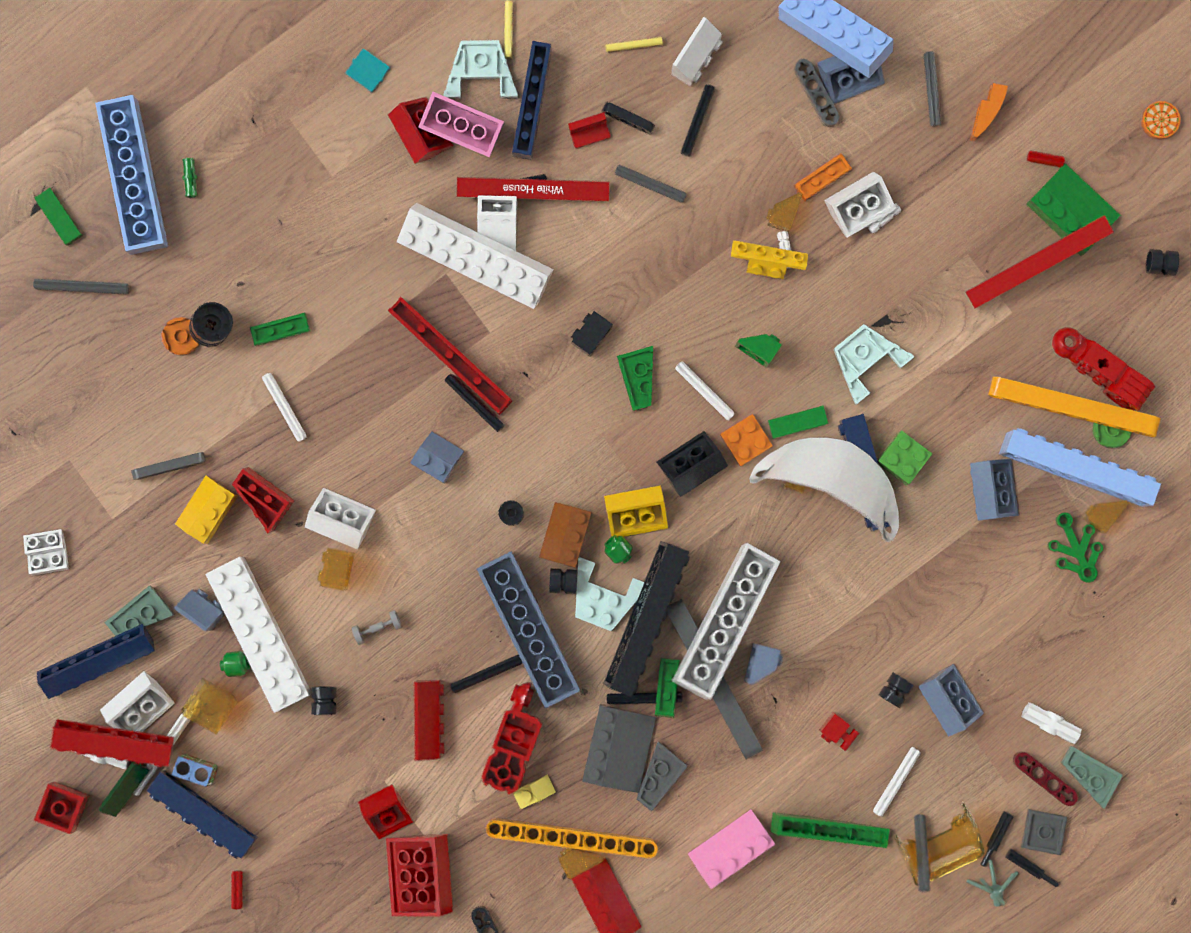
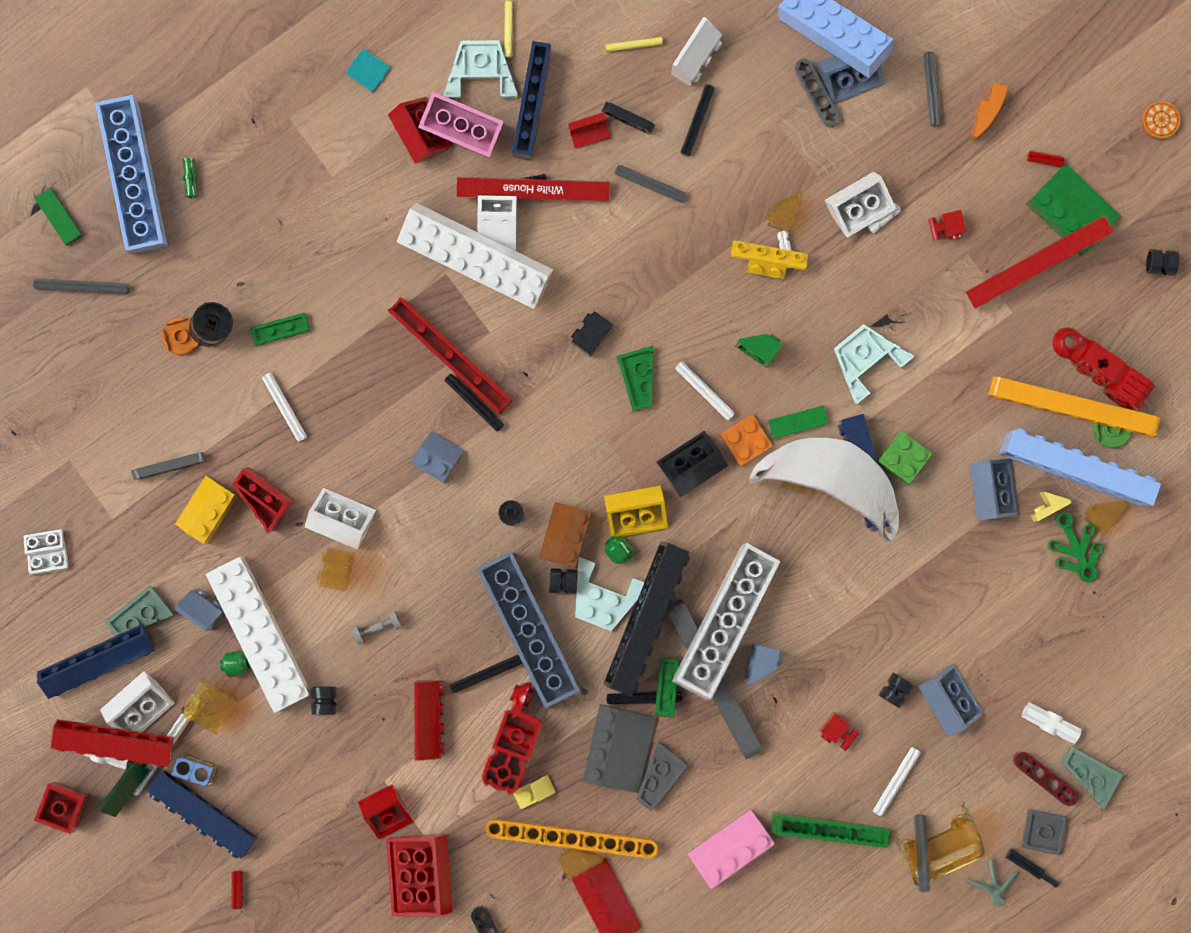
orange tile [794,153,852,202] -> none
black axle [981,811,1014,867] -> none
none -> red brick [928,210,967,241]
none -> light yellow slope [1030,492,1072,522]

